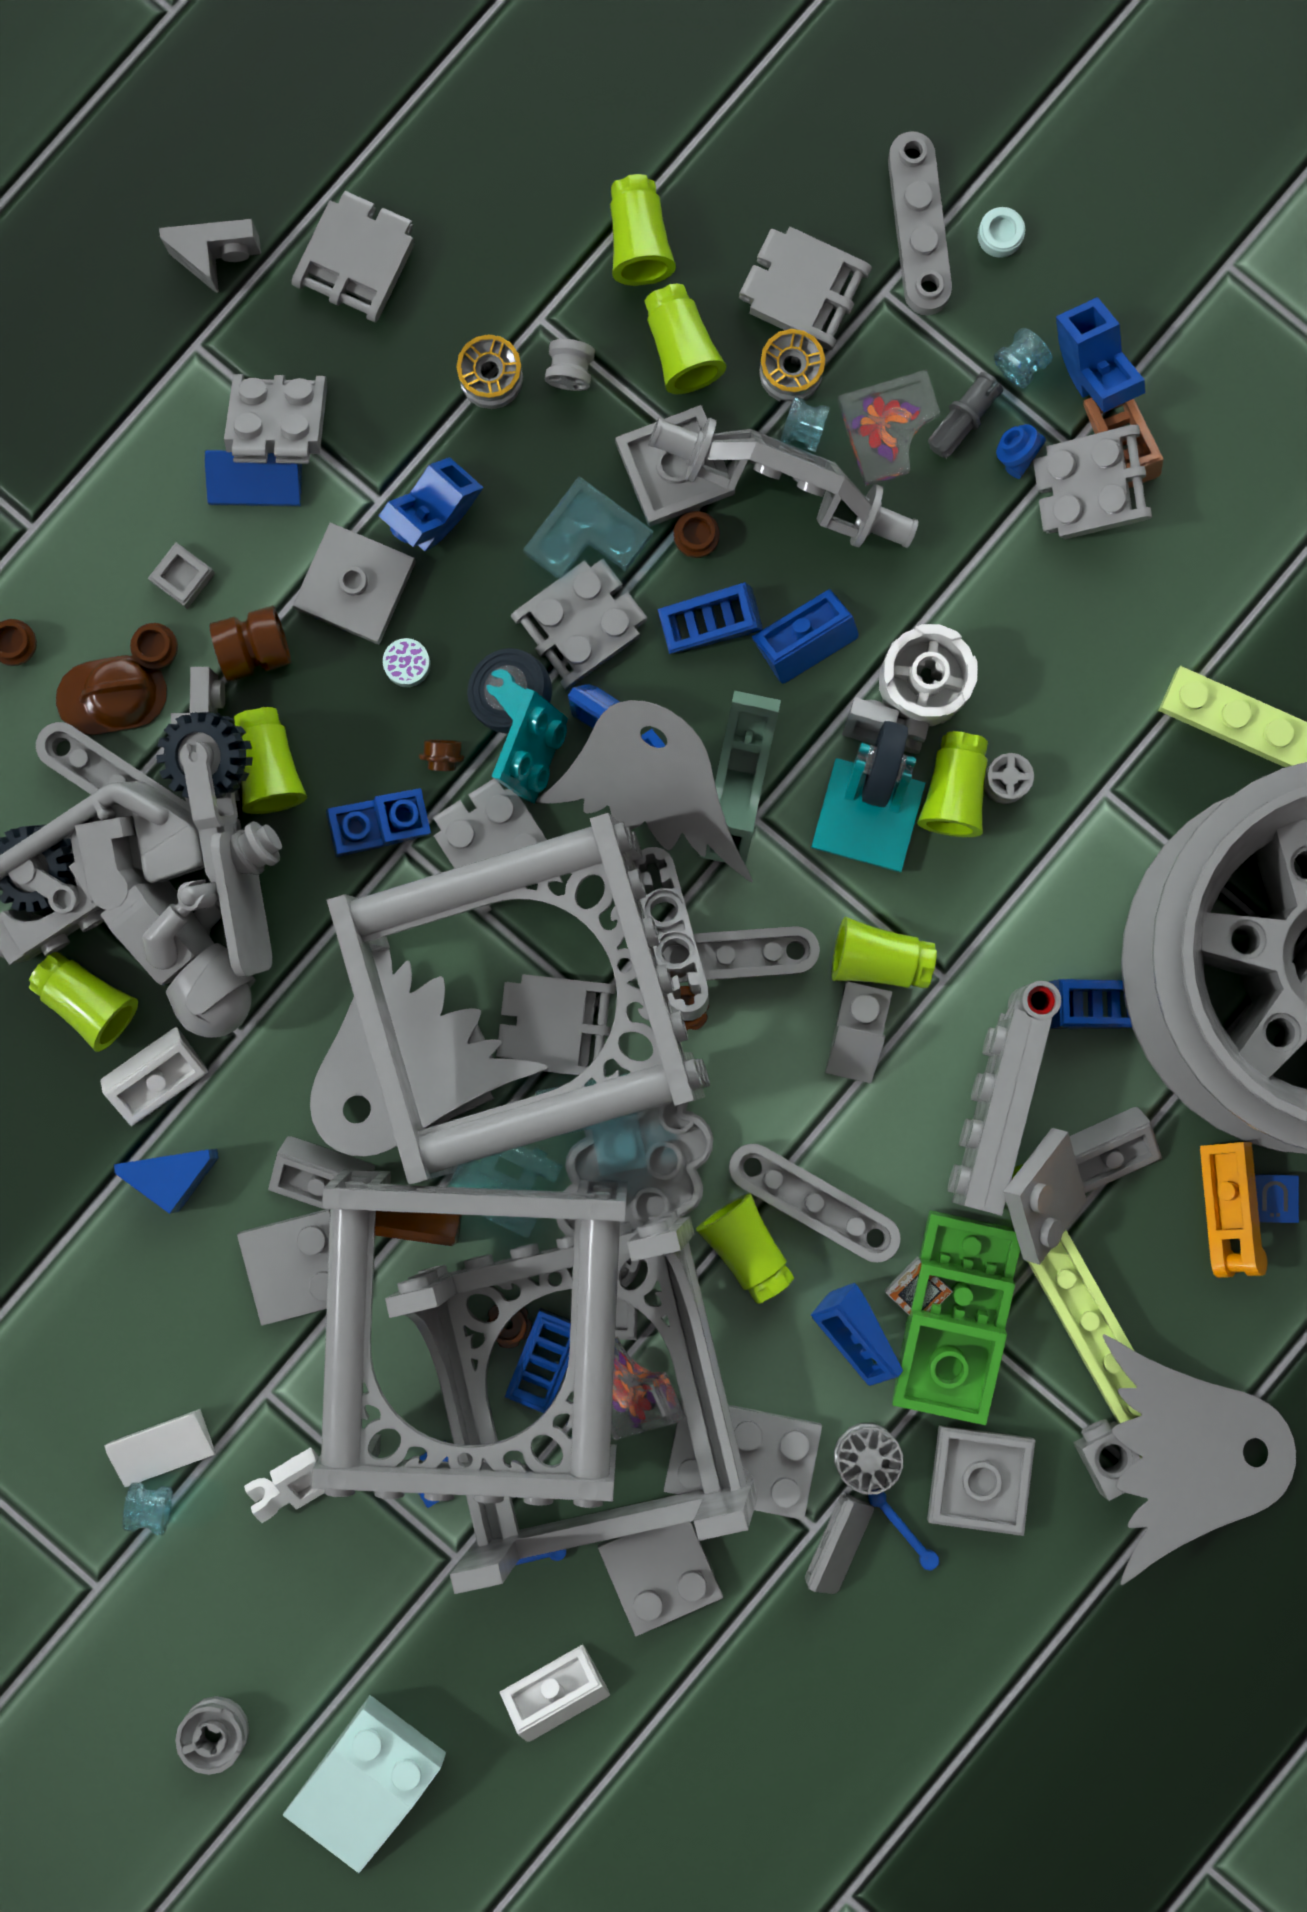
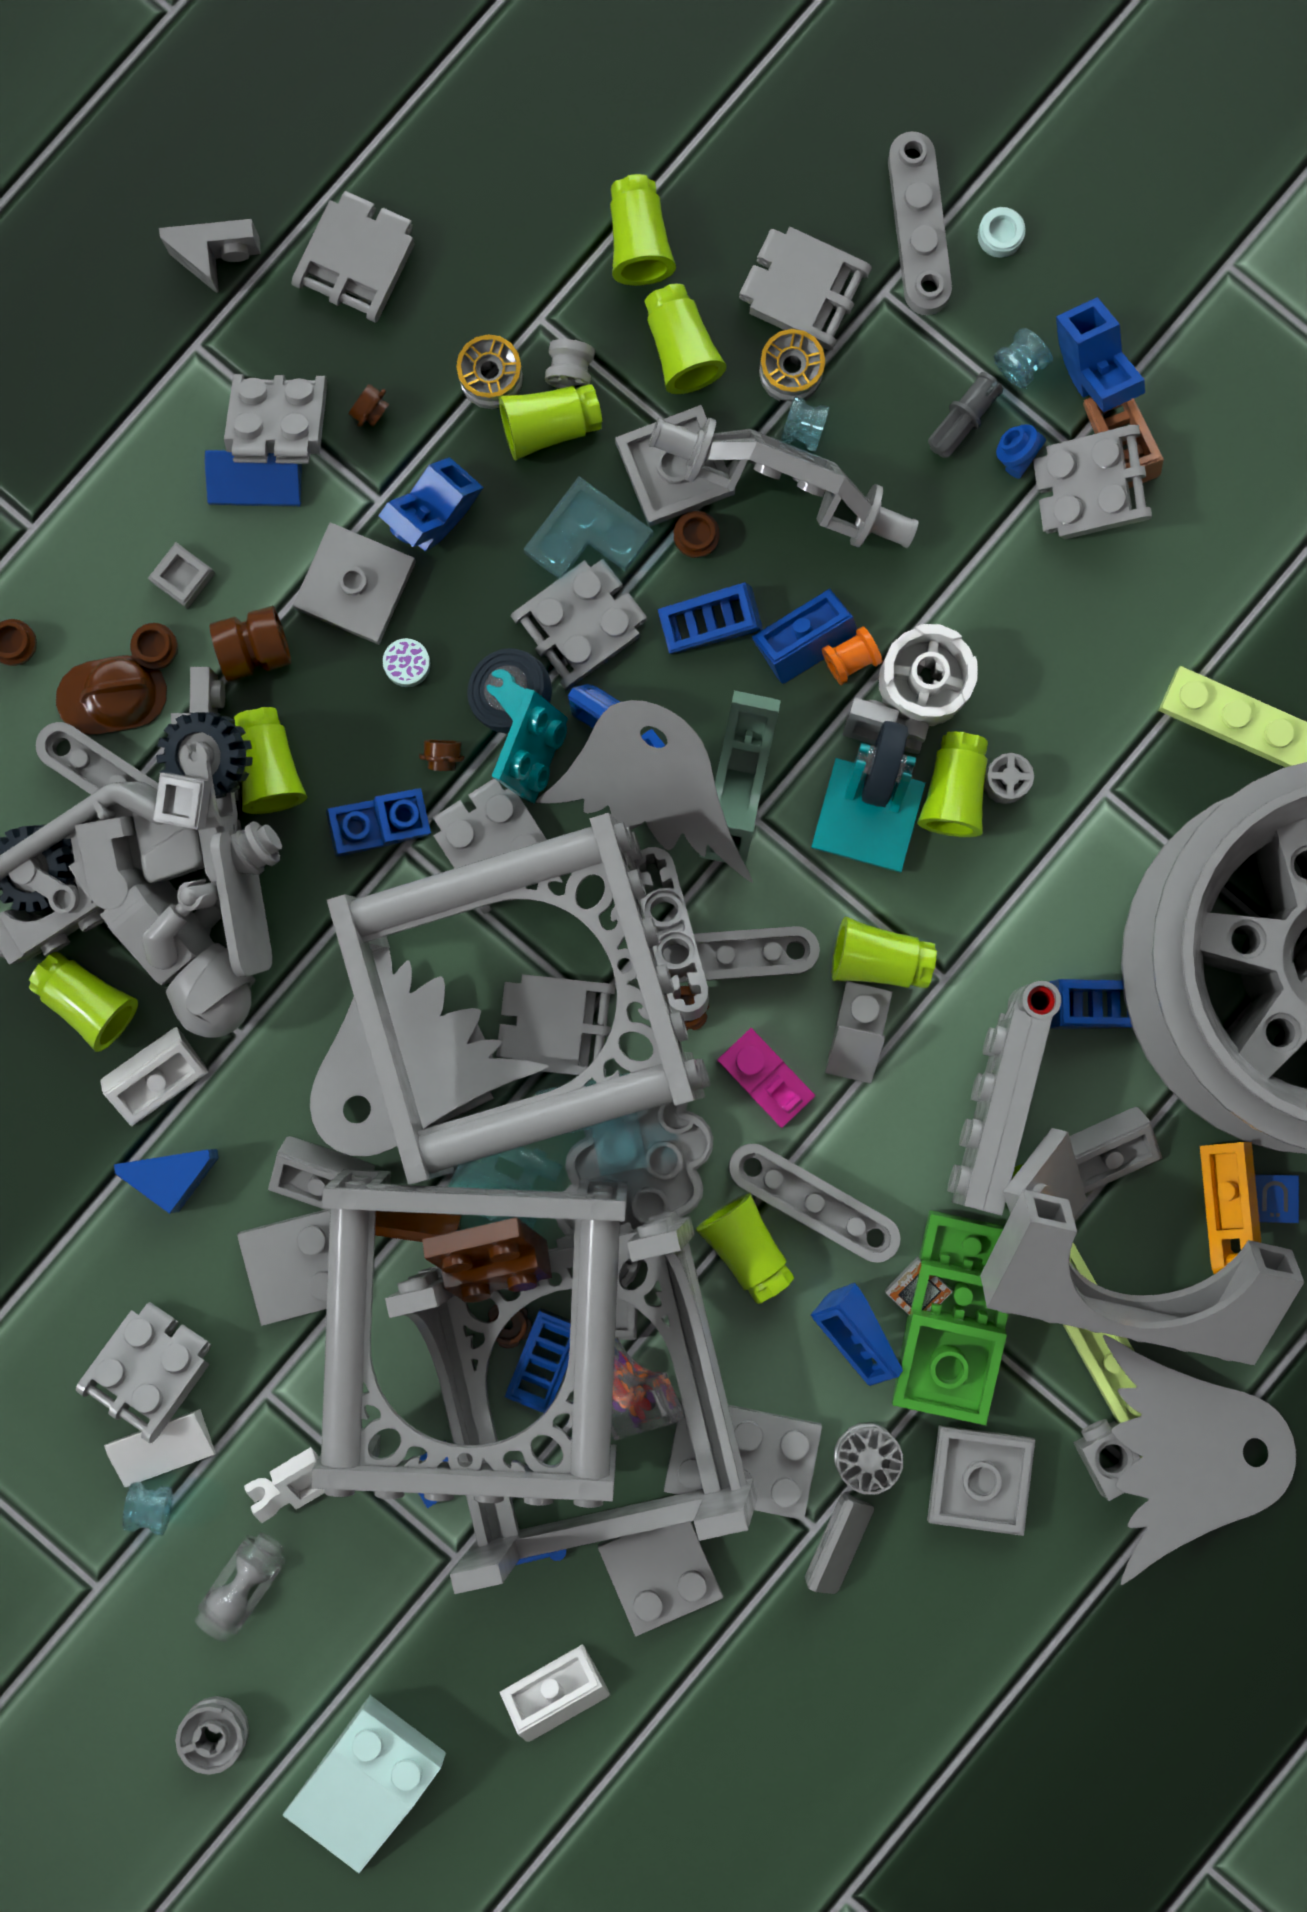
clear tile [838,369,940,486] -> none
blue hinge [868,1489,939,1570] -> none
none -> light grey plate [76,1302,212,1443]
none -> light grey tile [153,772,212,830]
none -> clear piece [195,1532,286,1642]
none -> reddish brown plate [348,384,389,427]
none -> reddish brown plate [422,1217,552,1302]
none -> lime plant [499,384,603,461]
none -> dark pink plate [717,1028,816,1128]
none -> orange bush [822,626,883,685]
none -> light grey arch [980,1189,1304,1365]

